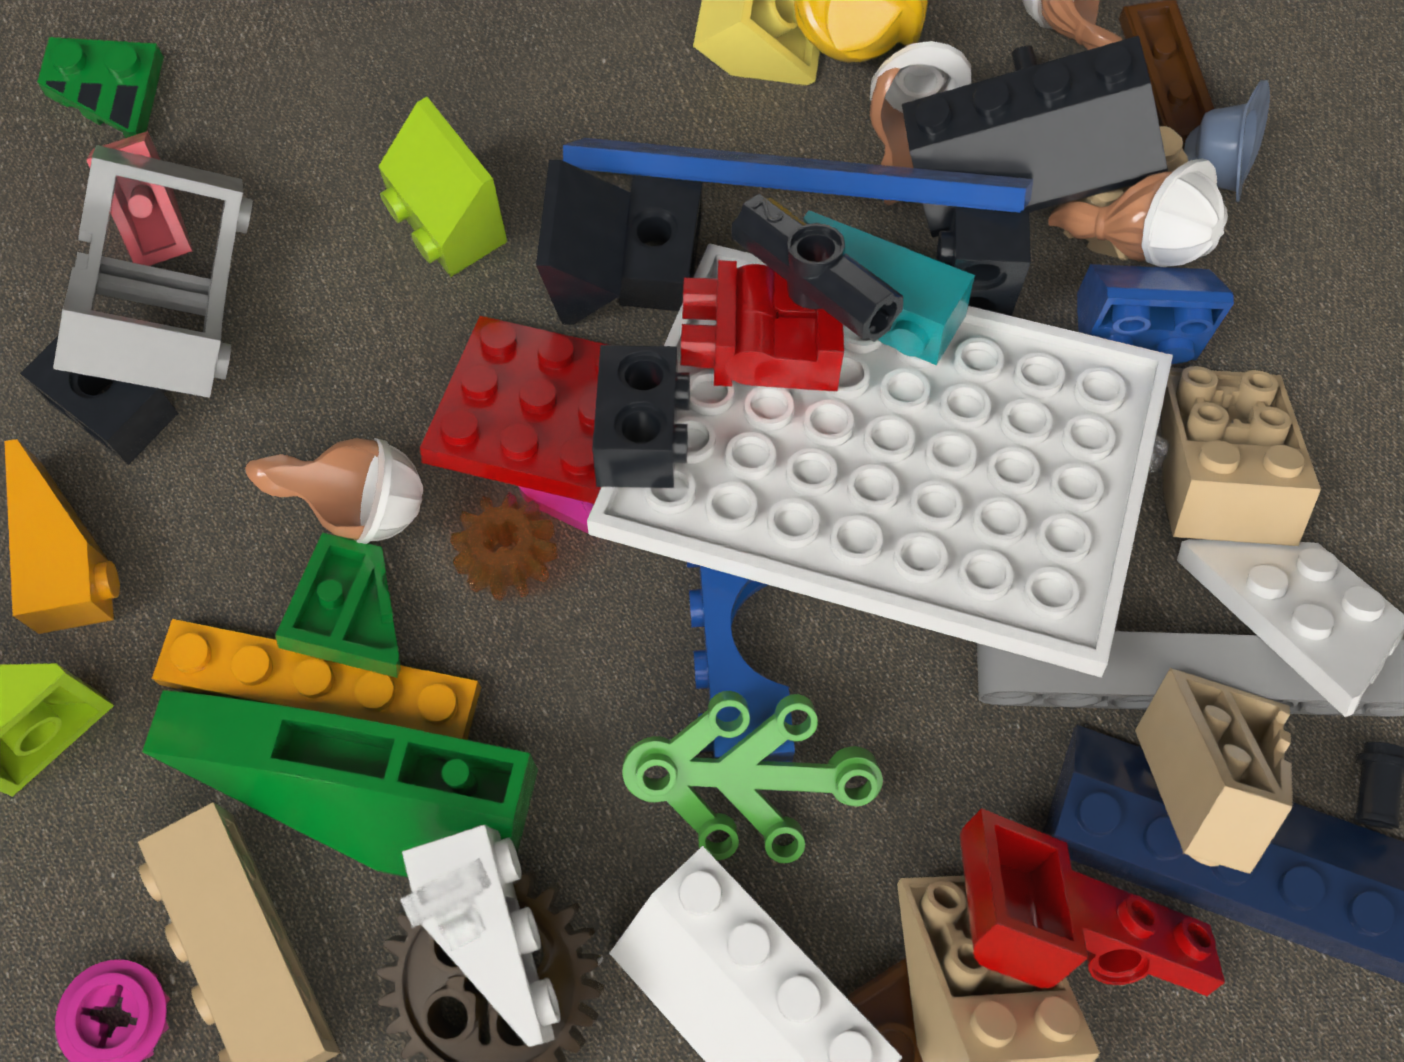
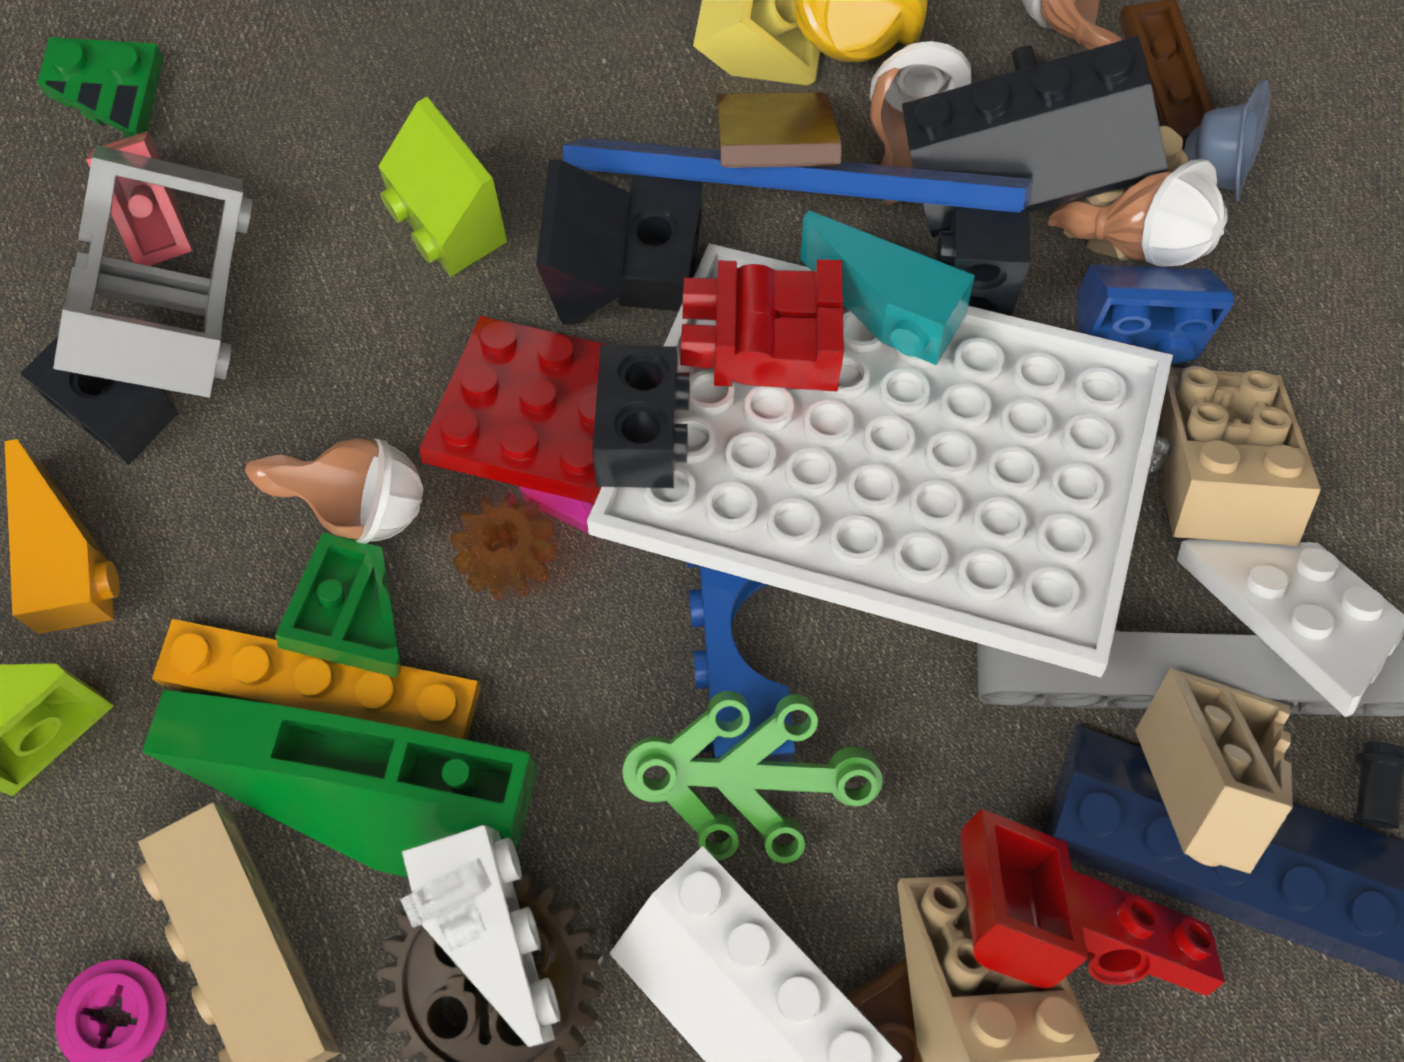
black piece [731,194,904,342] -> none
none -> tile [717,92,842,168]

